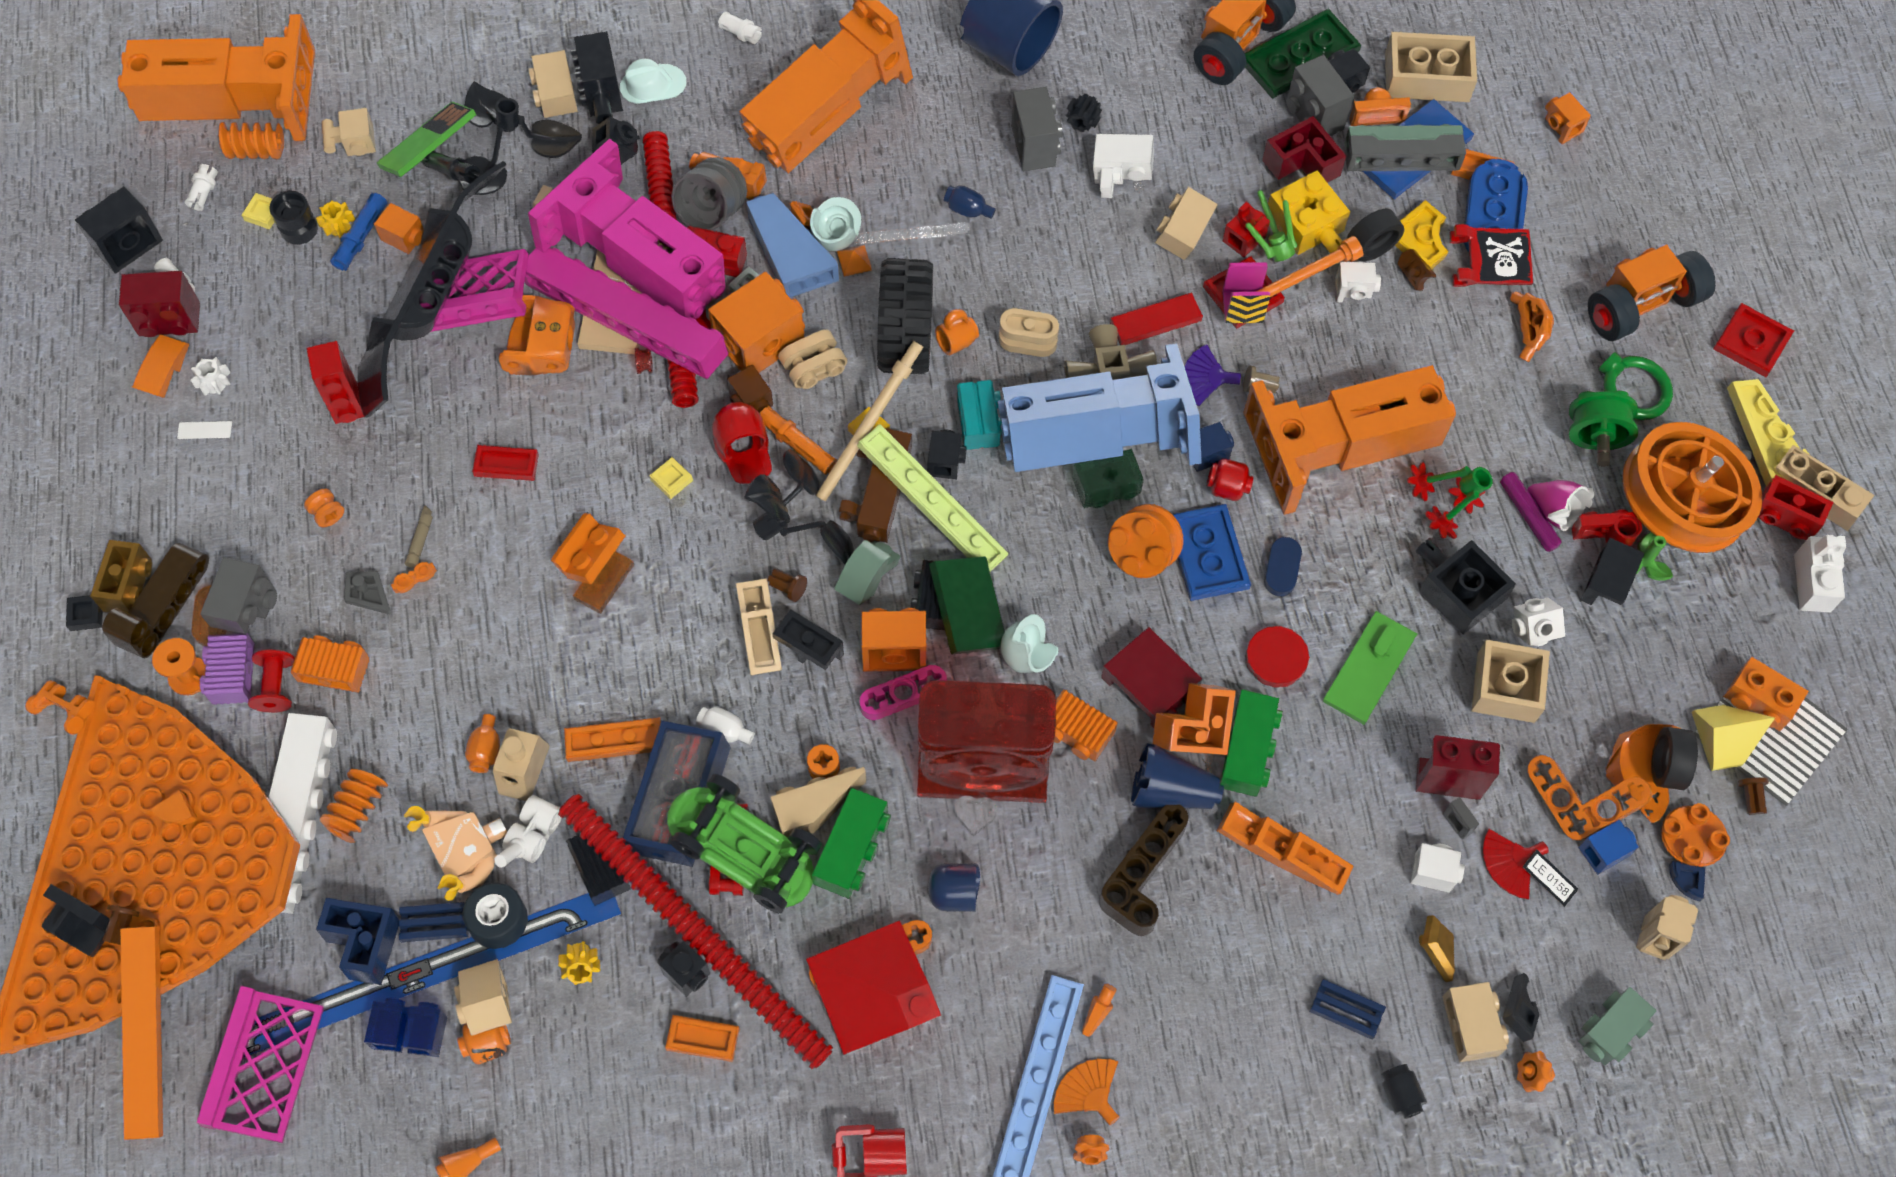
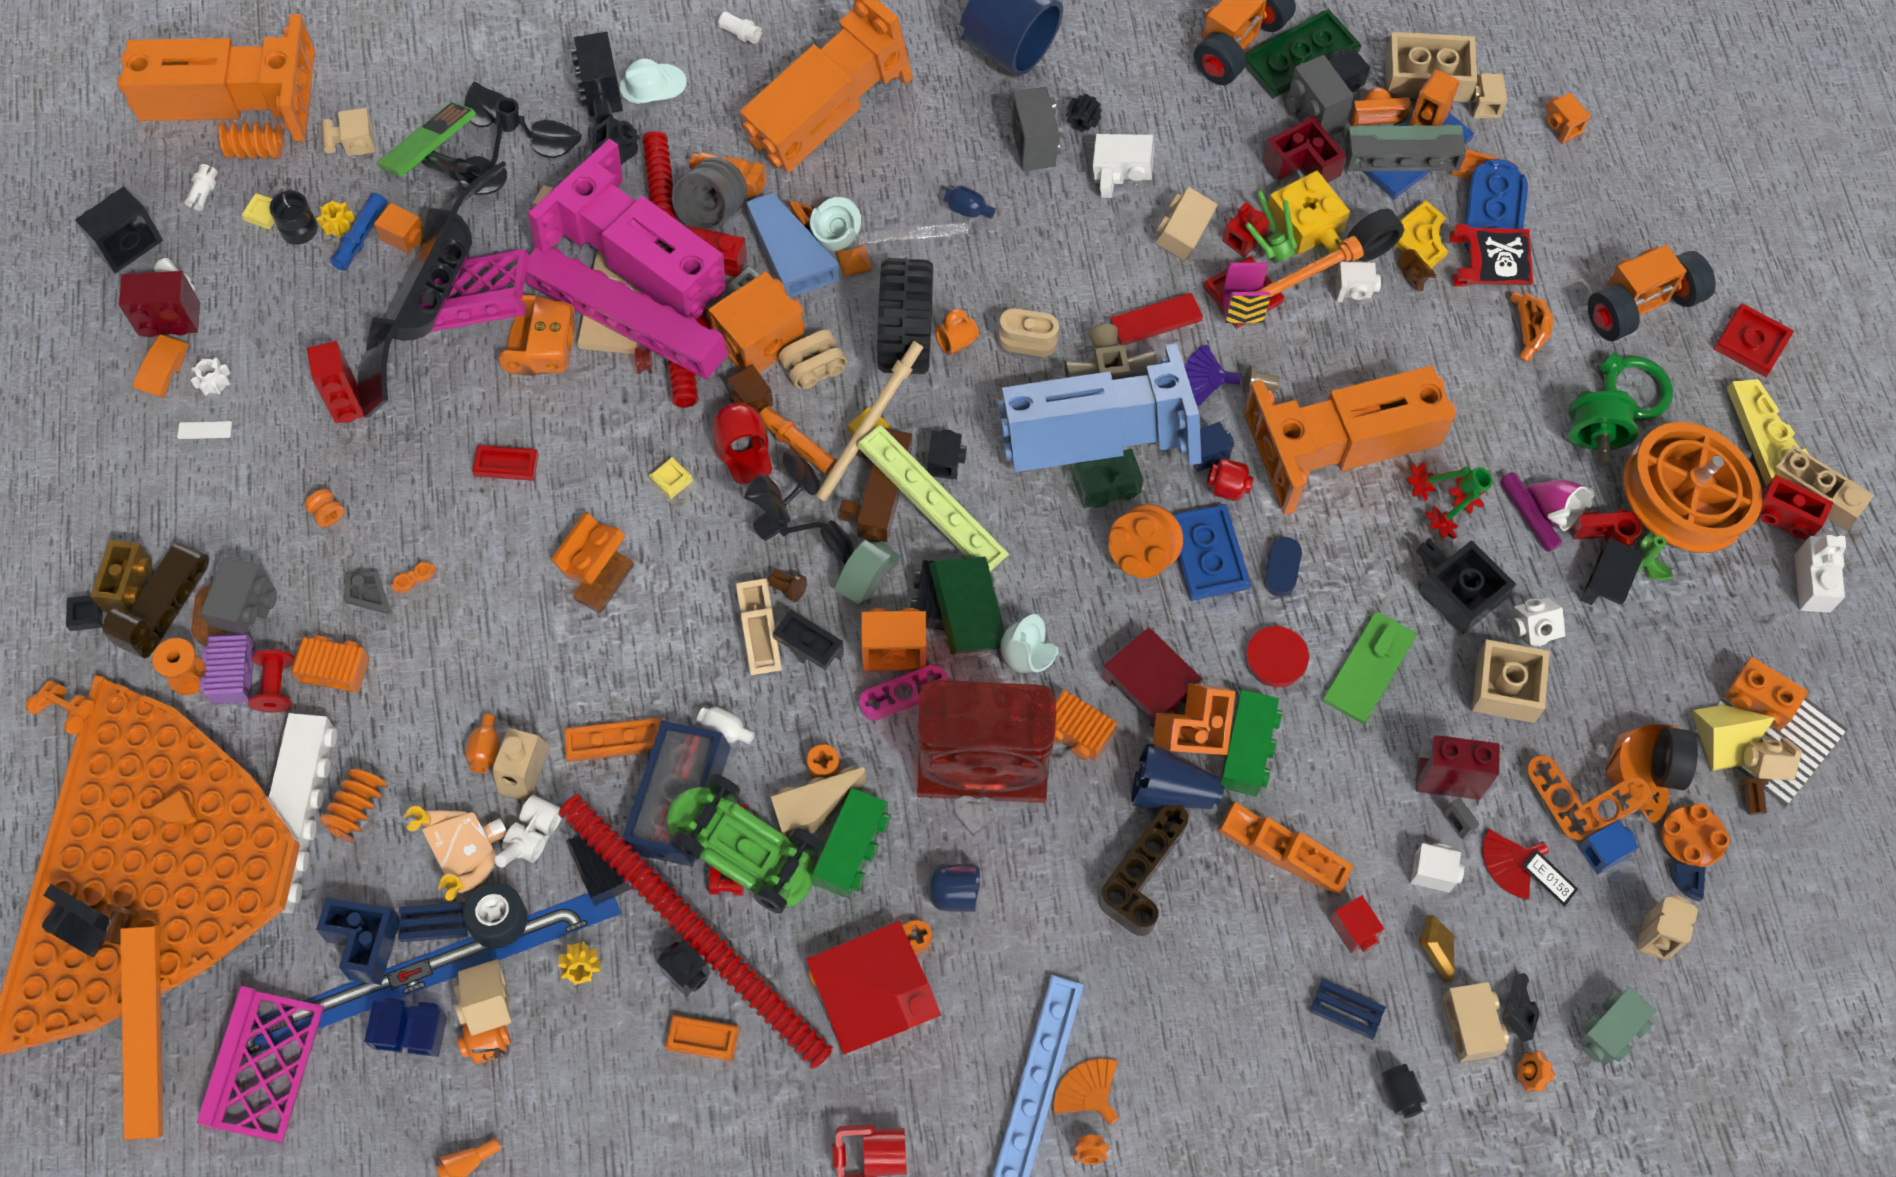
dark tan wheel [405,506,433,568] -> none
tan brick [528,50,578,118] -> none
teal brick [957,380,1002,450] -> none
orange bar [1082,984,1117,1037] -> none
none -> red brick [1329,895,1385,953]
none -> orange brick [1409,70,1459,126]
none -> tan brick [1472,73,1508,119]
none -> tan brick [1744,738,1802,780]

